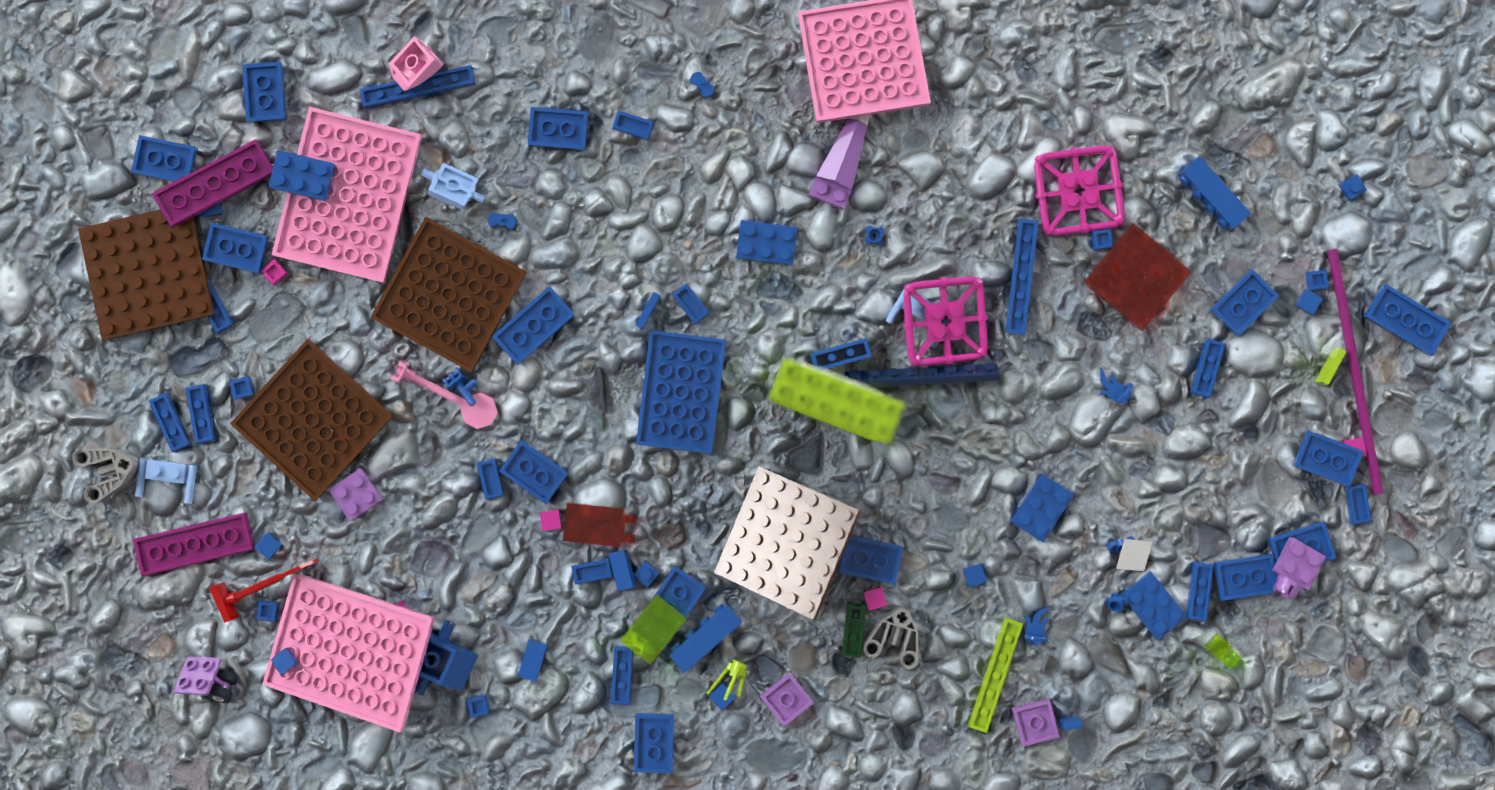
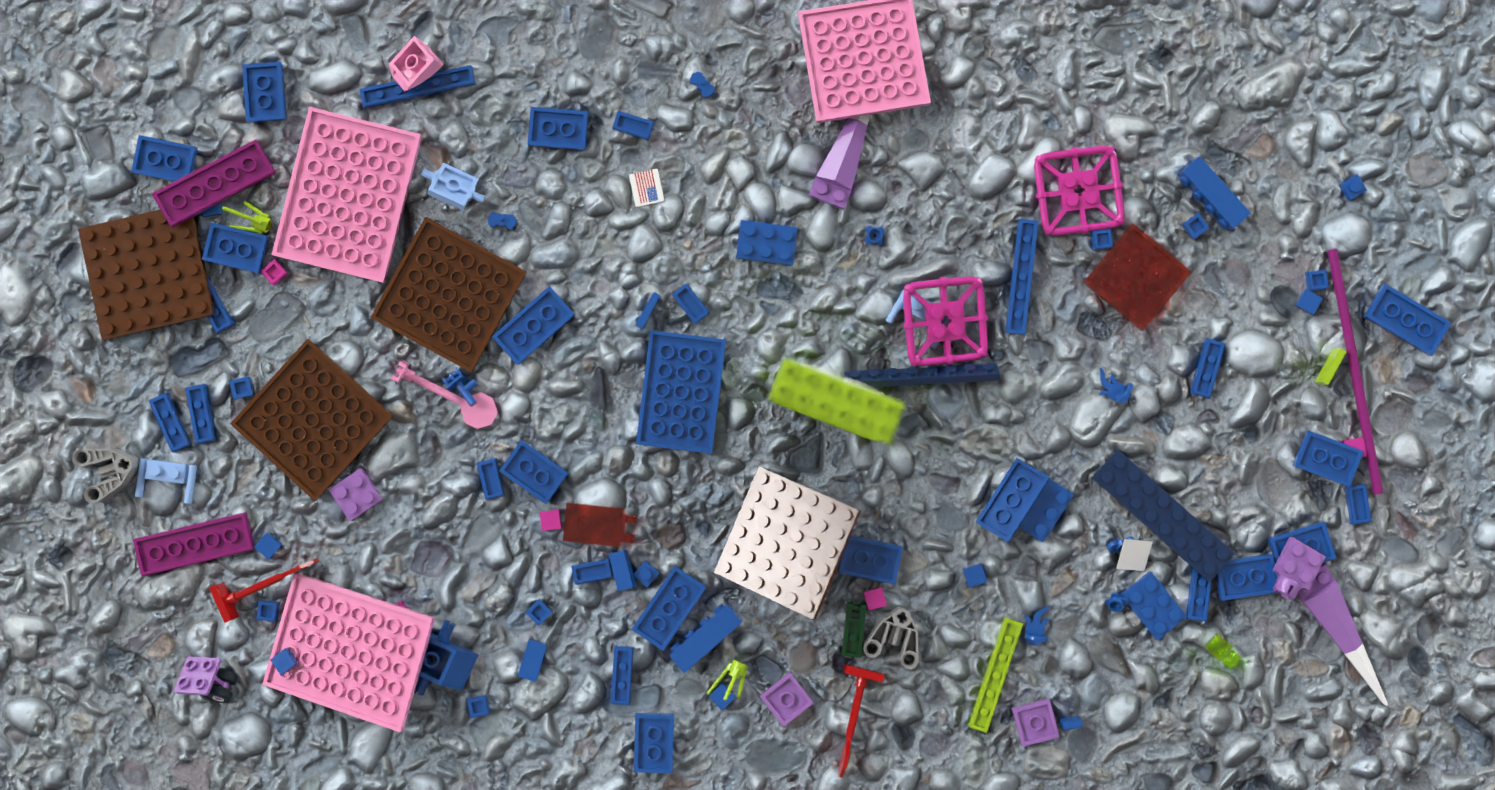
blue plate [268,150,336,202] -> none
clear neon green plate [620,594,687,664] -> none
blue brick [810,338,872,370] -> none
blue plate [1209,269,1279,337] -> none
none -> lime plant [222,201,272,234]
none -> blue plate [525,598,553,626]
none -> sticker [629,169,664,207]
none -> red piece [838,664,884,778]
none -> blue plate [976,458,1051,543]
none -> dark blue plate [1091,449,1236,582]
none -> blue plate [1181,213,1210,240]
none -> medium lavender plate [1297,563,1388,706]

